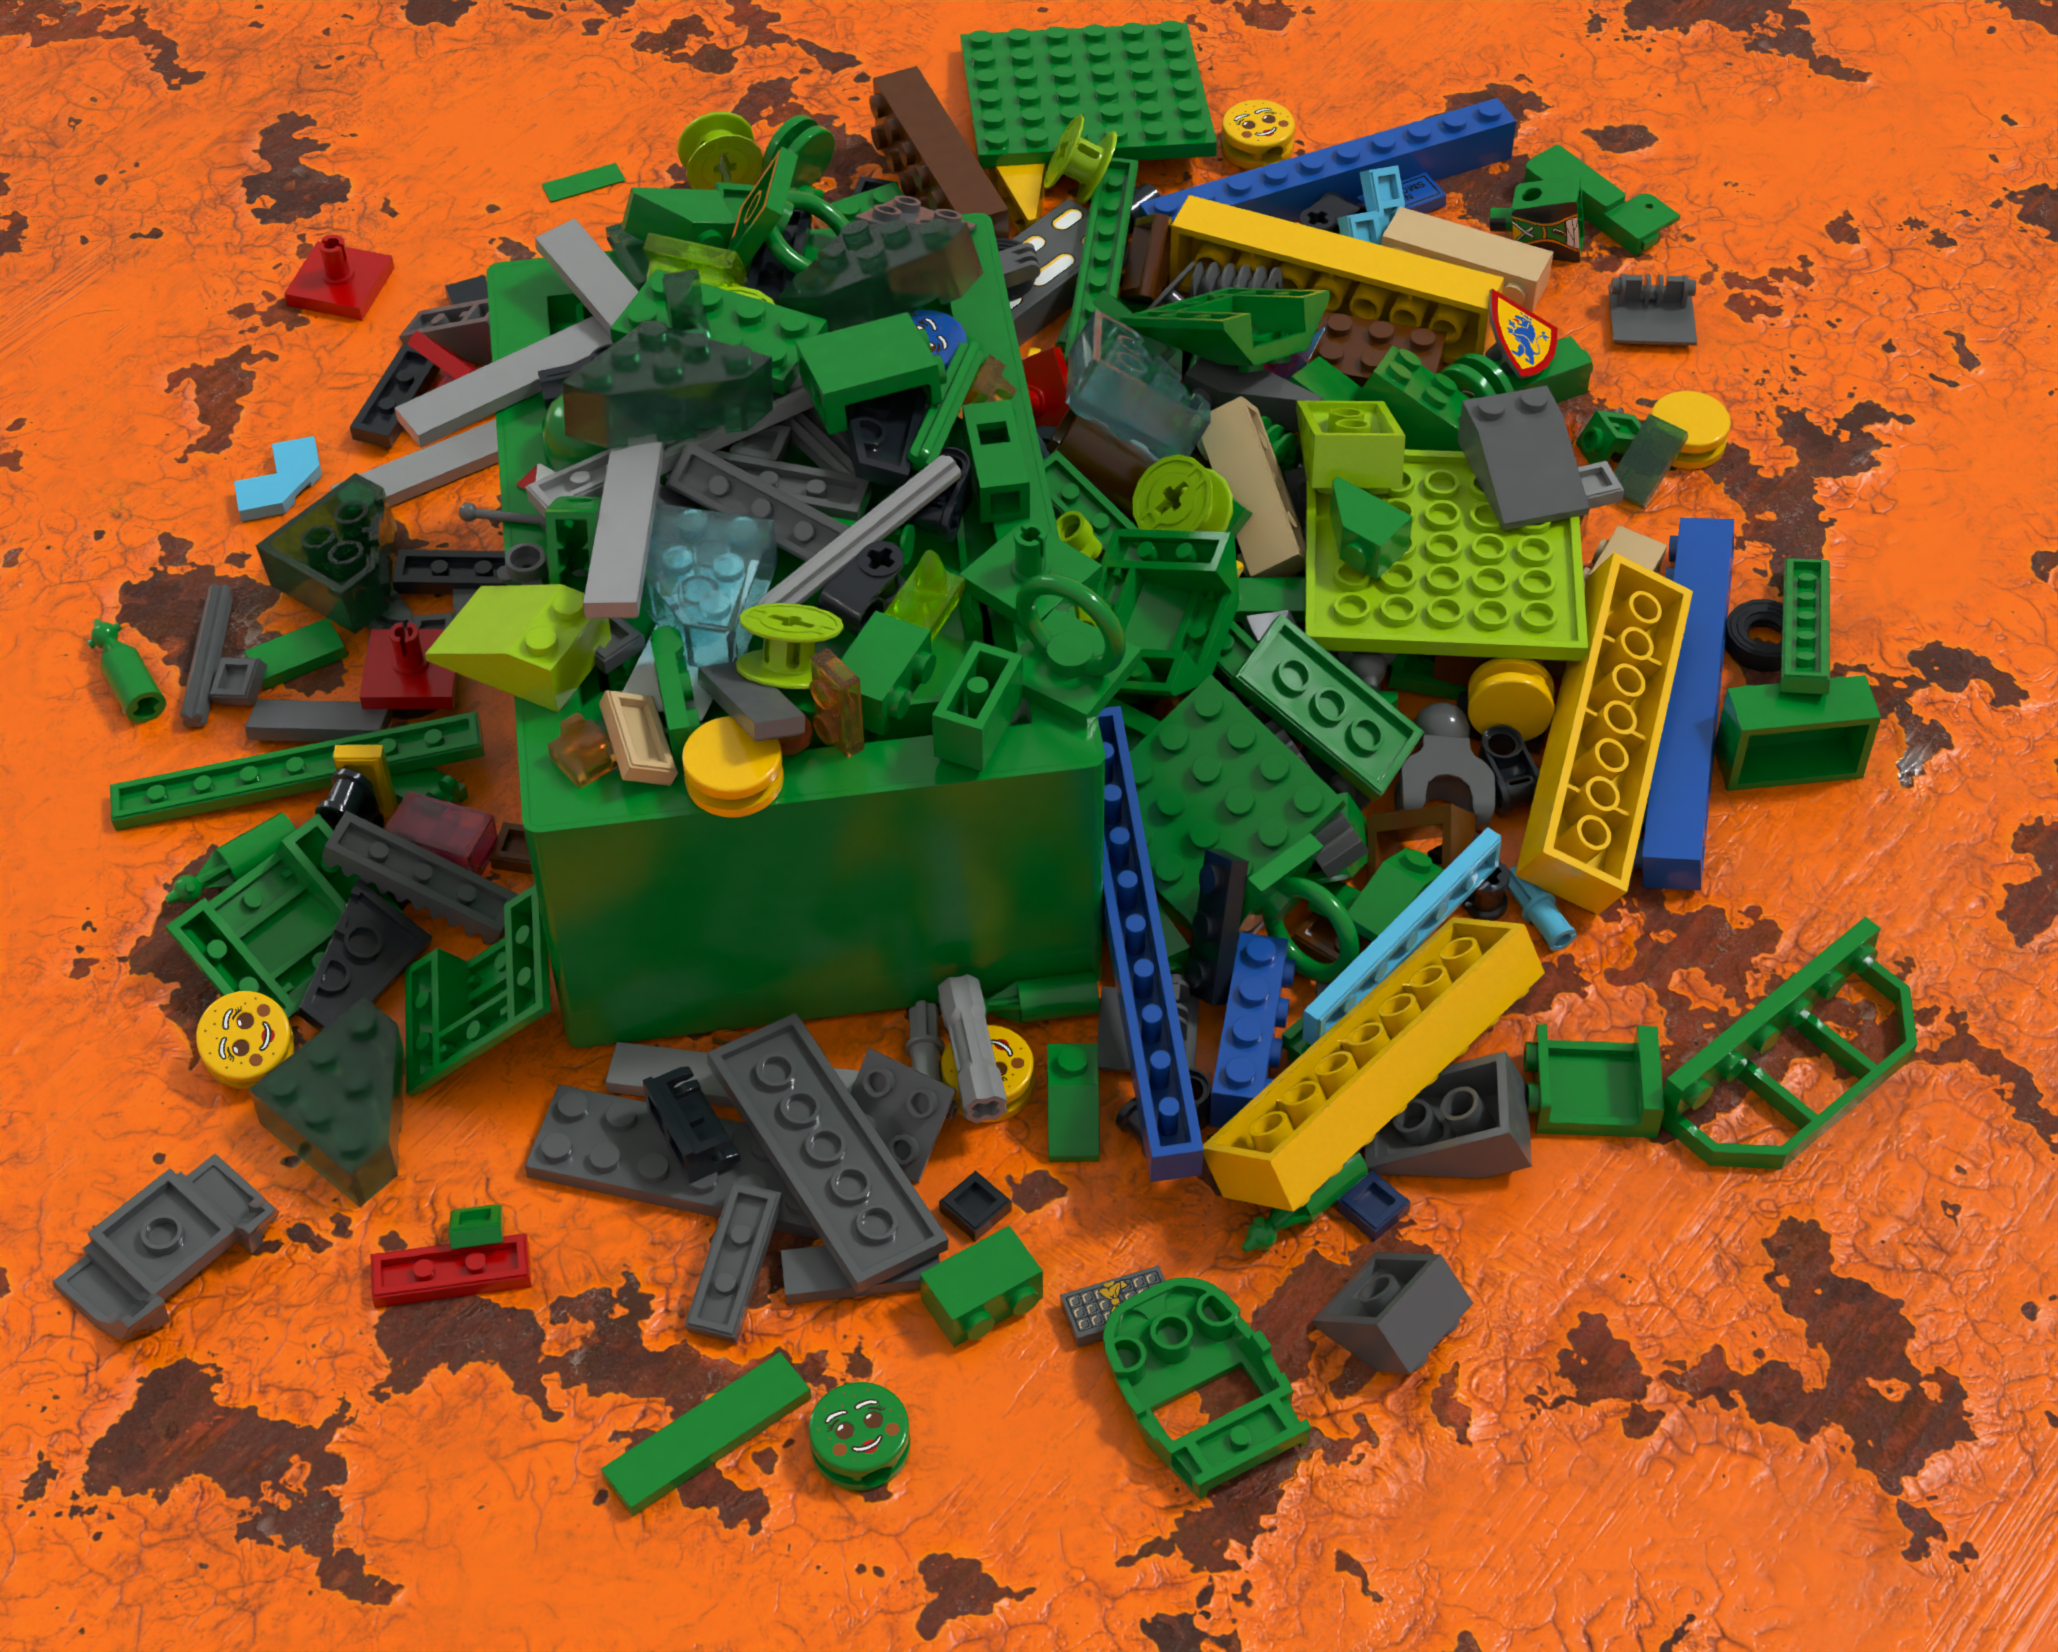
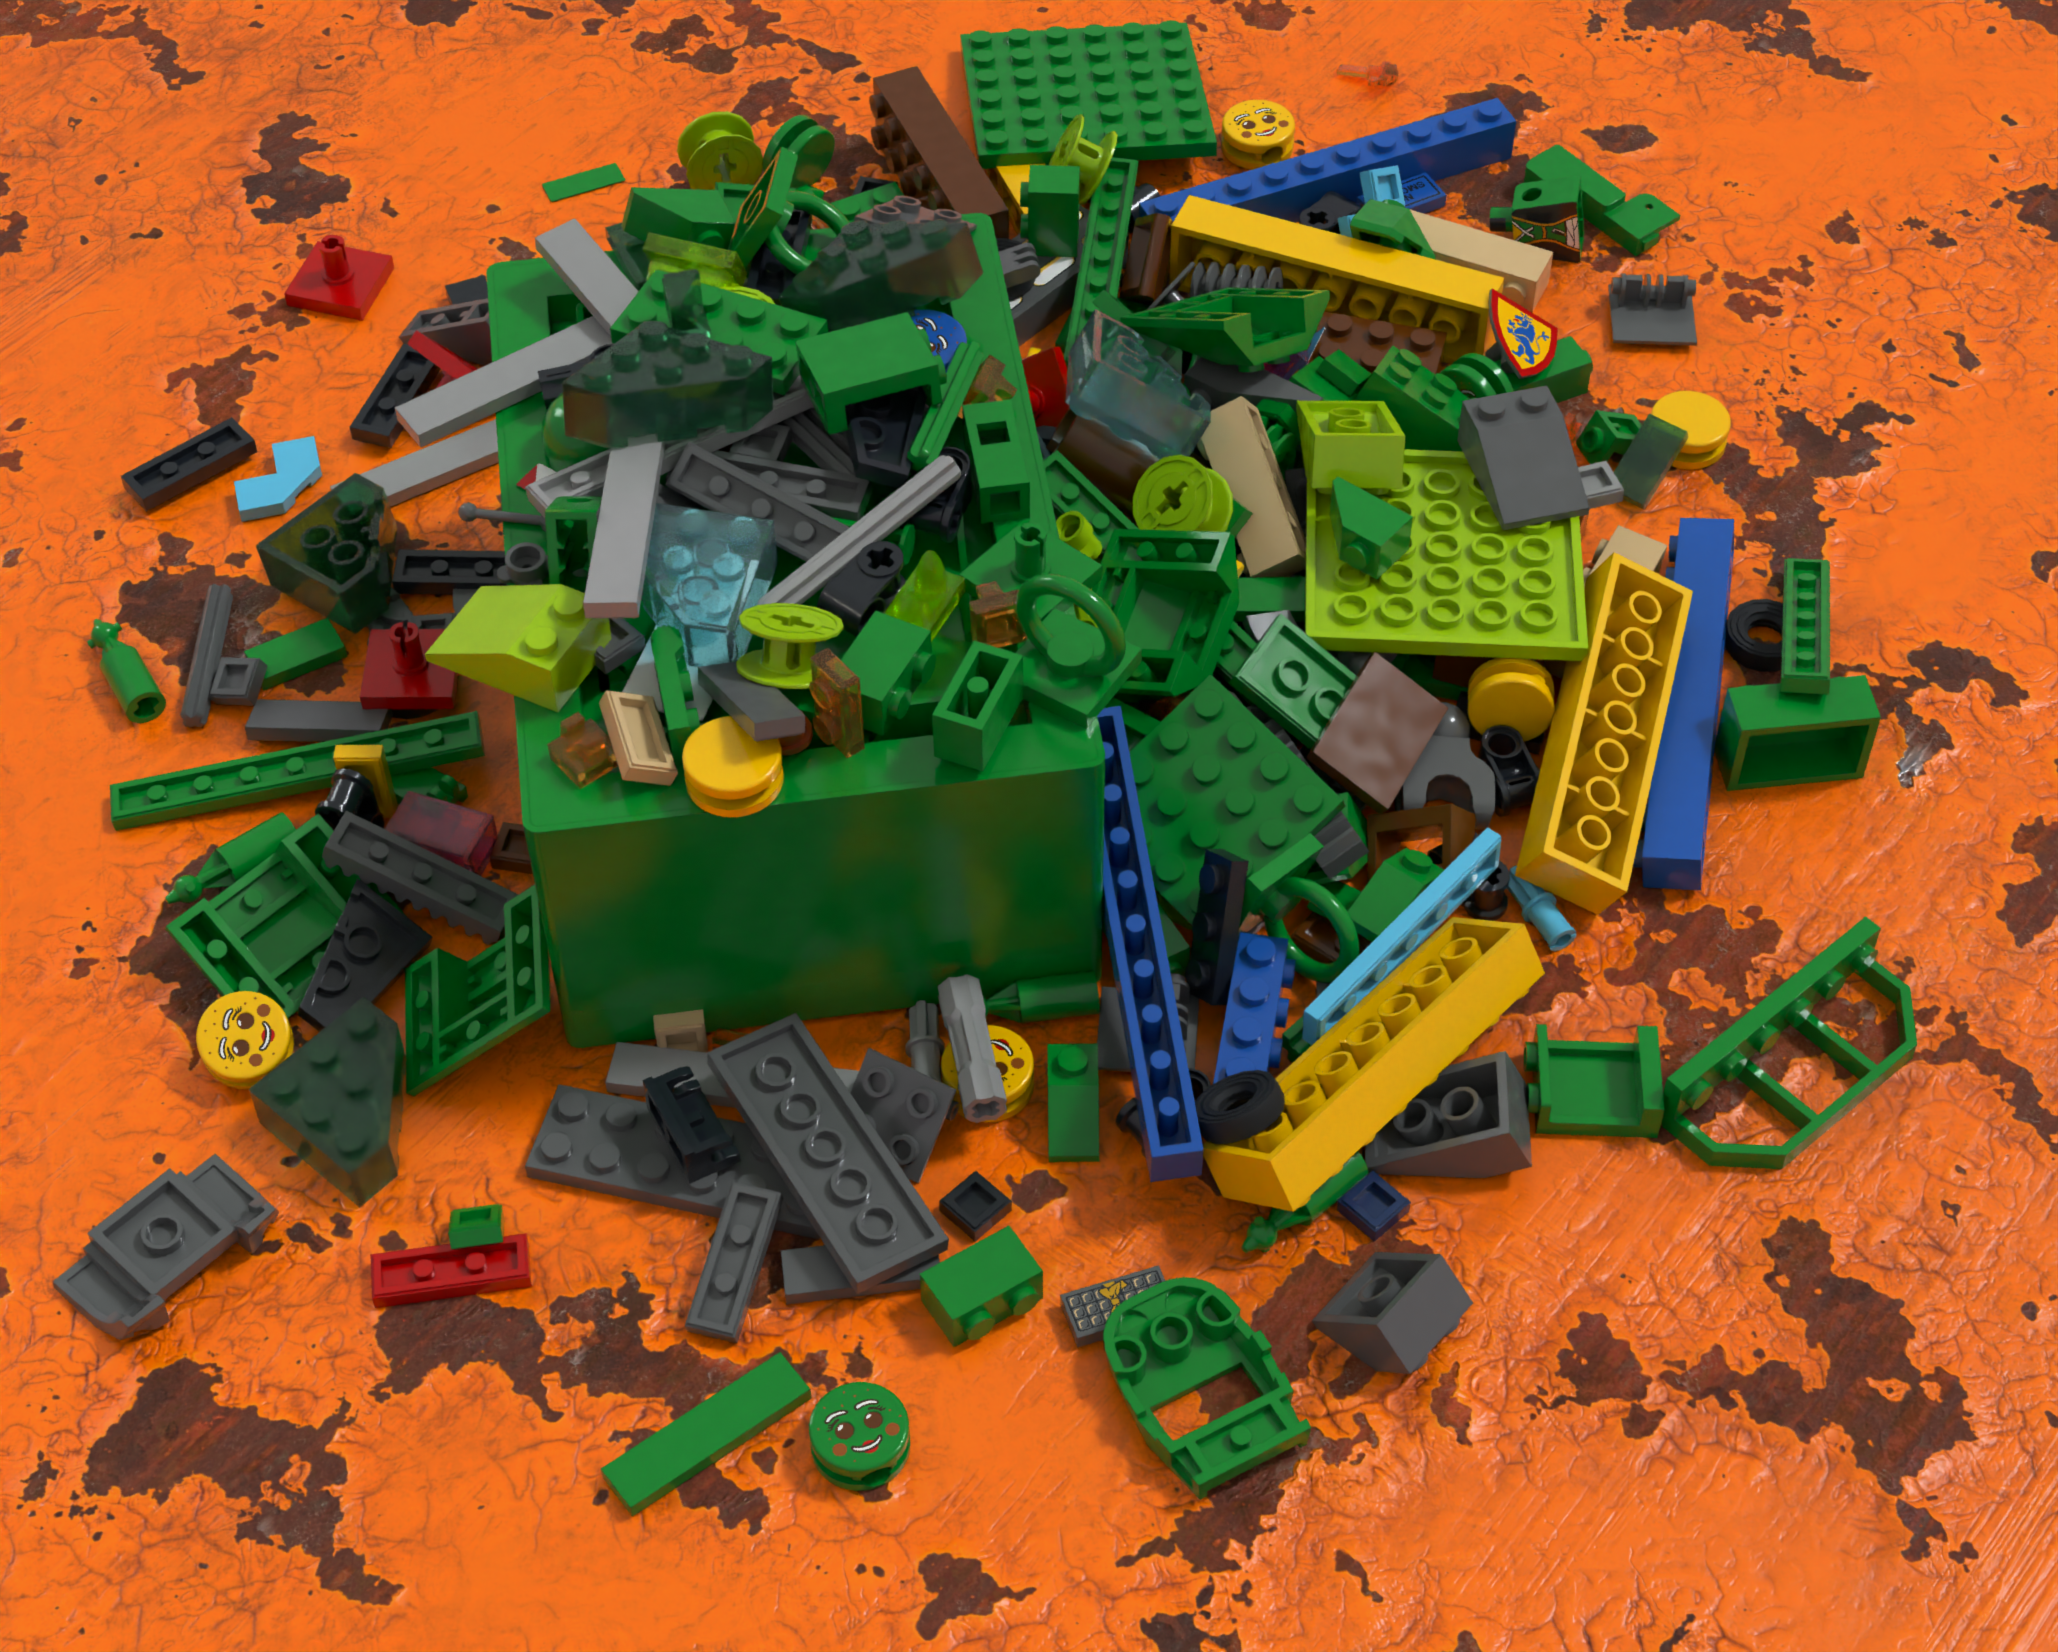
none -> black plate [121,417,257,512]
none -> tan tile [653,1009,708,1052]
none -> clear orange tile [969,581,1027,648]
none -> green brick [1020,165,1080,257]
none -> black tyre [1195,1070,1285,1144]
none -> green tile [1256,399,1301,445]
none -> reddish brown tile [1306,652,1448,815]
none -> green tile [1317,349,1371,396]
none -> clear orange piece [1337,61,1398,87]
none -> green slope [1350,199,1436,260]

